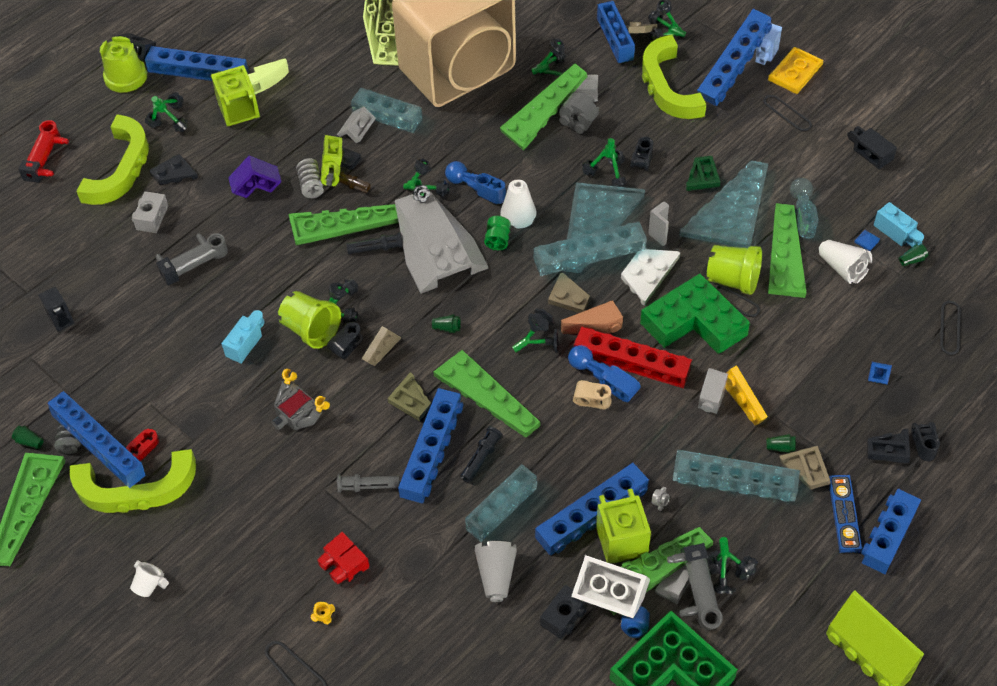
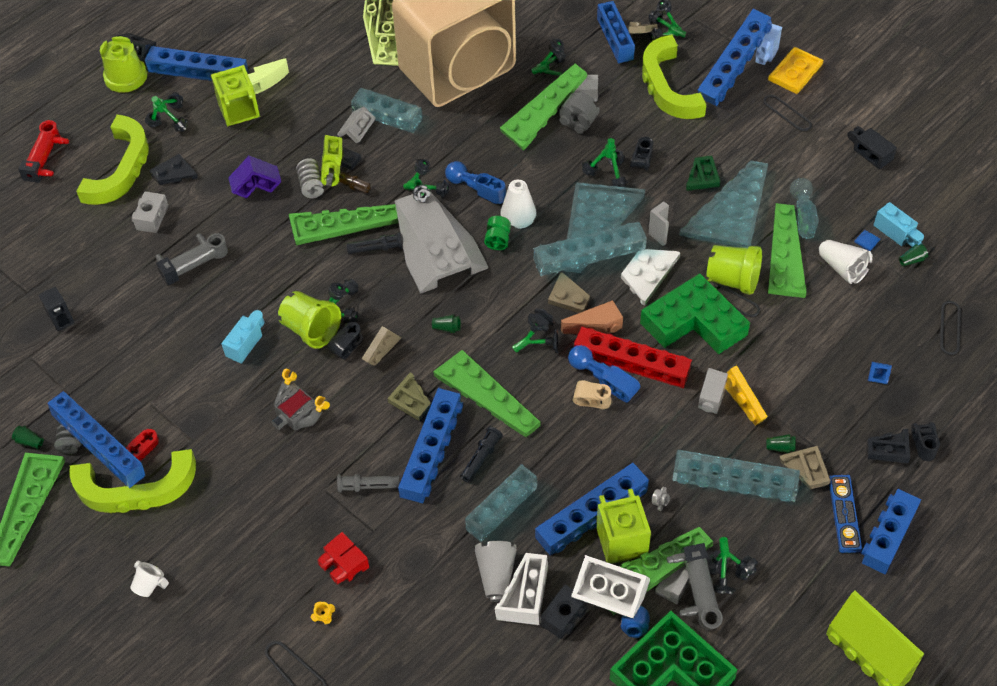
none -> white wedge [495,553,548,625]

